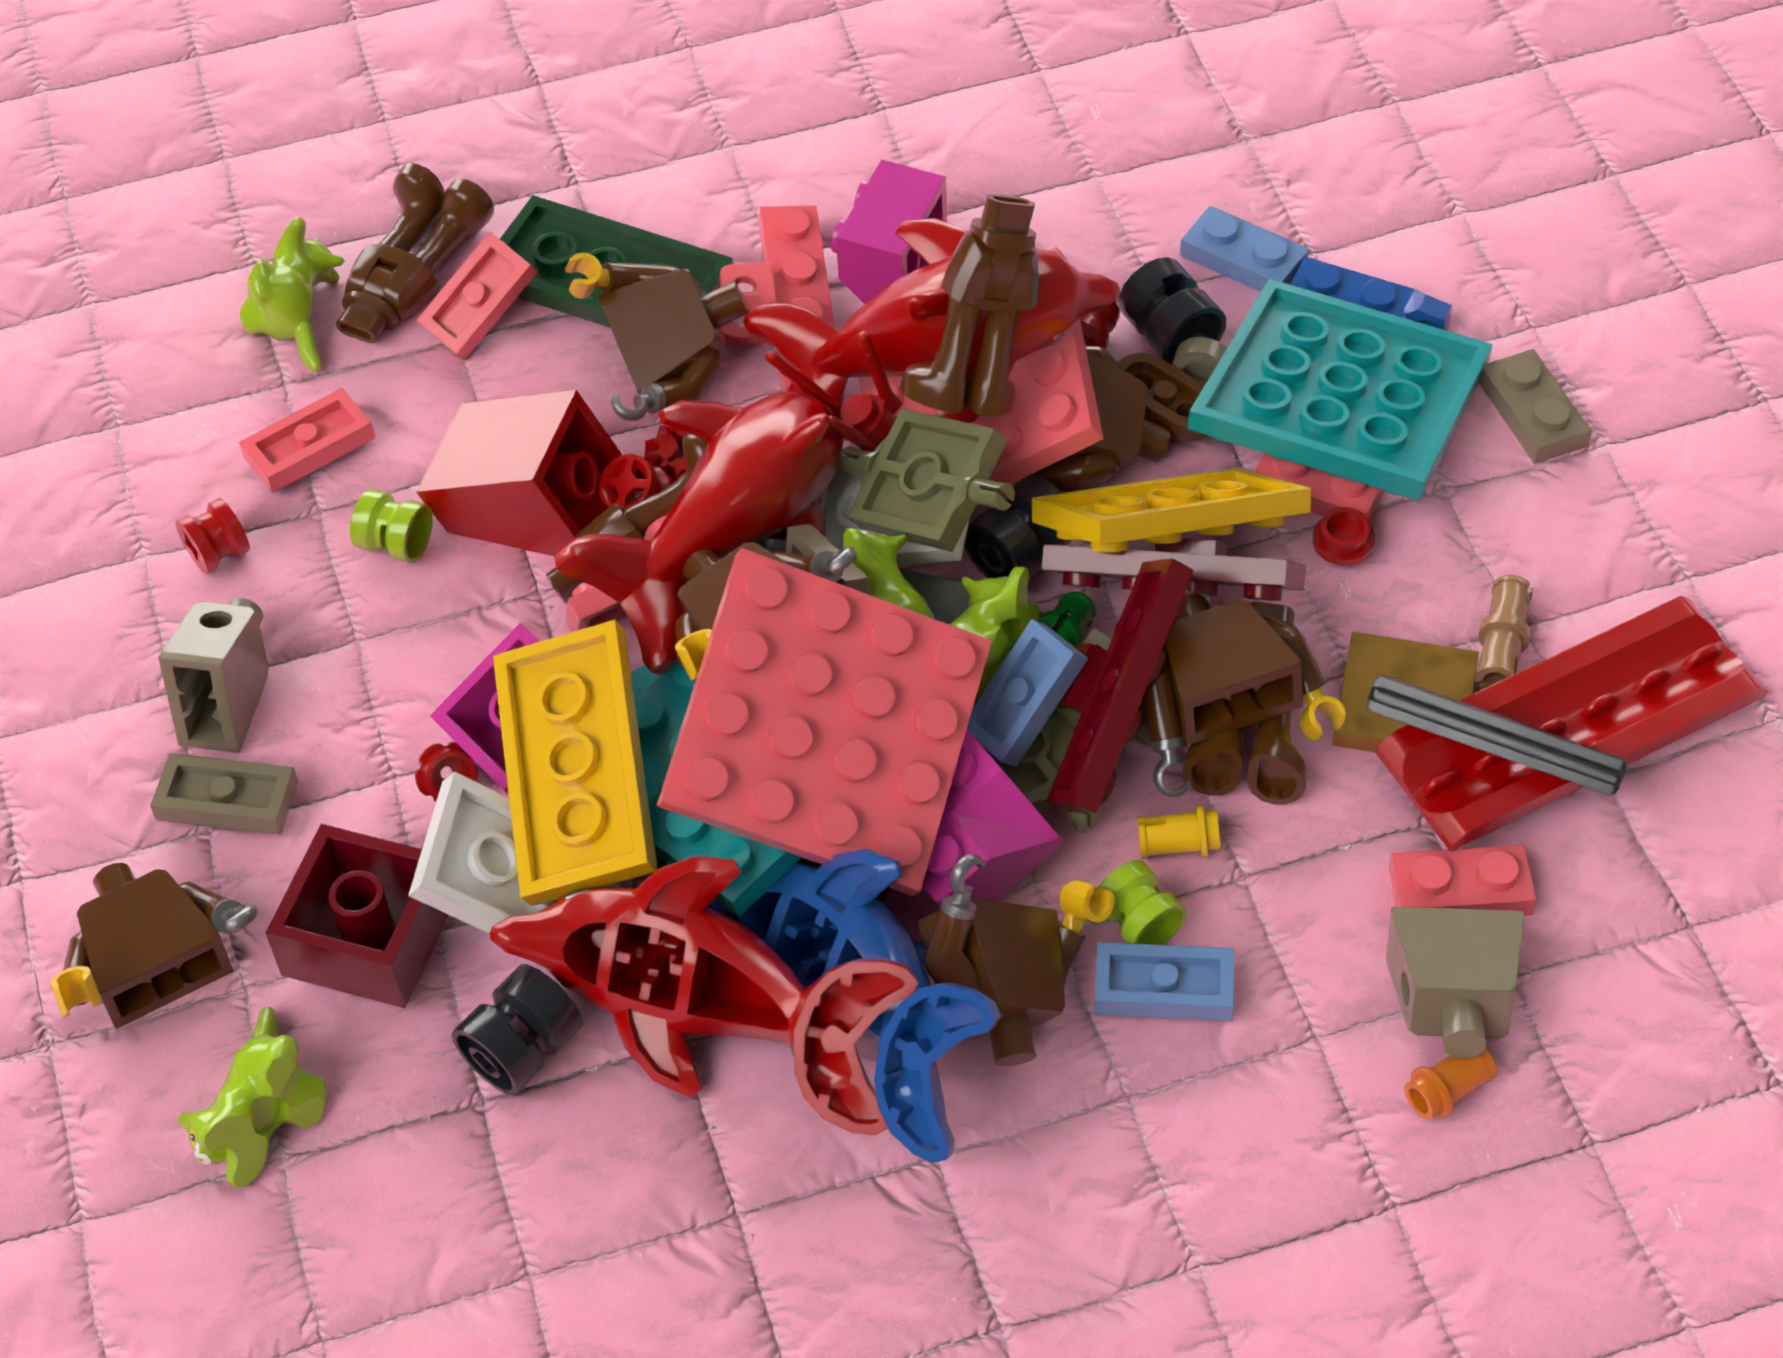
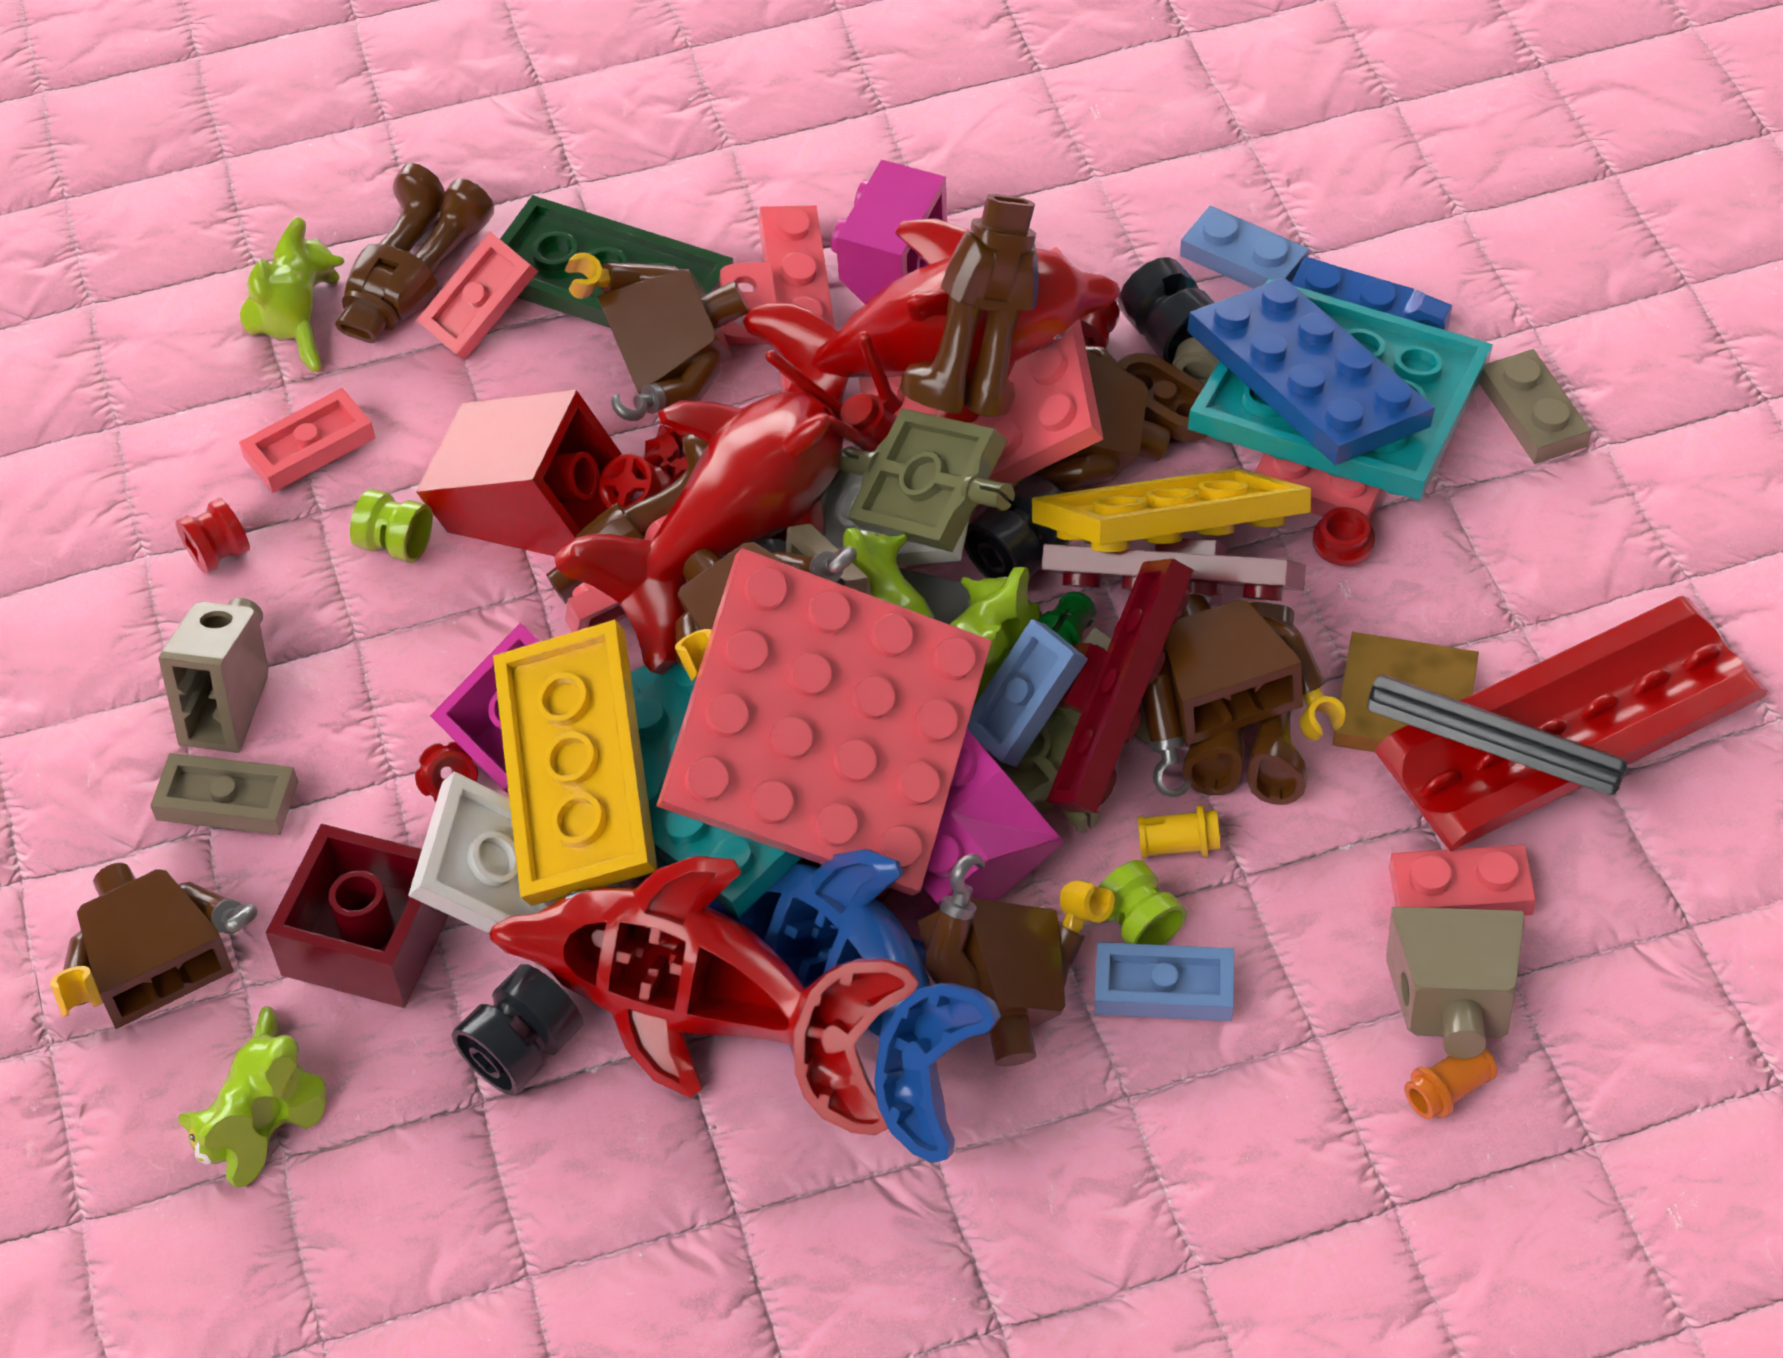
medium nougat pin [1475,575,1533,690] -> none
none -> blue plate [1187,277,1435,465]

